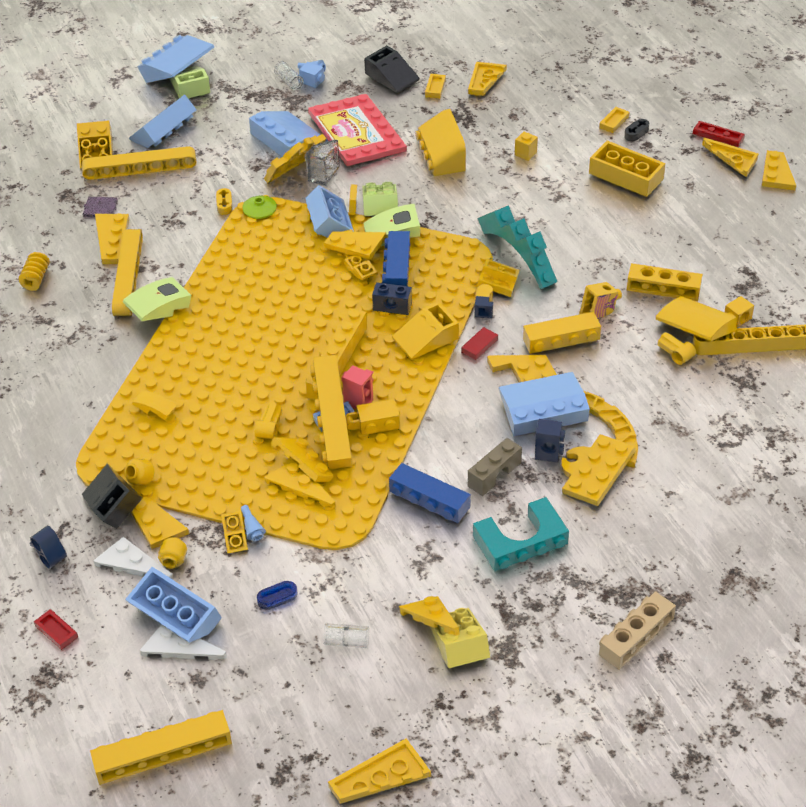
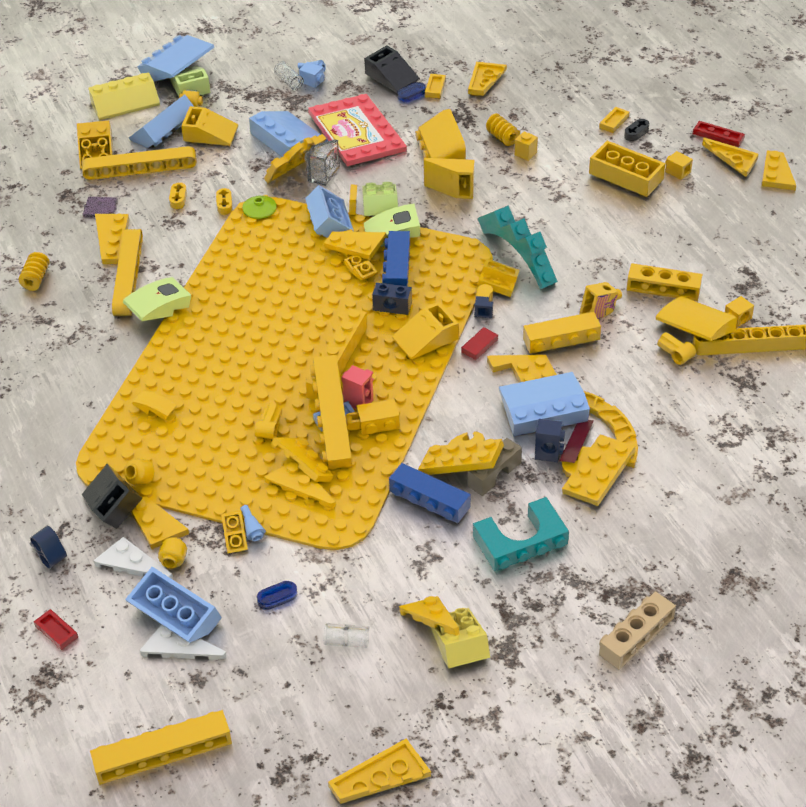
none -> light yellow slope [88,72,160,121]
none -> yellow beam [169,182,187,209]
none -> yellow head [179,90,203,107]
none -> yellow slope [181,106,238,146]
none -> clear blue tile [398,82,426,102]
none -> yellow plate [418,431,504,475]
none -> yellow slope [424,158,475,199]
none -> yellow piece [486,113,521,146]
none -> dark red sticker [559,420,594,463]
none -> yellow brick [665,151,693,180]

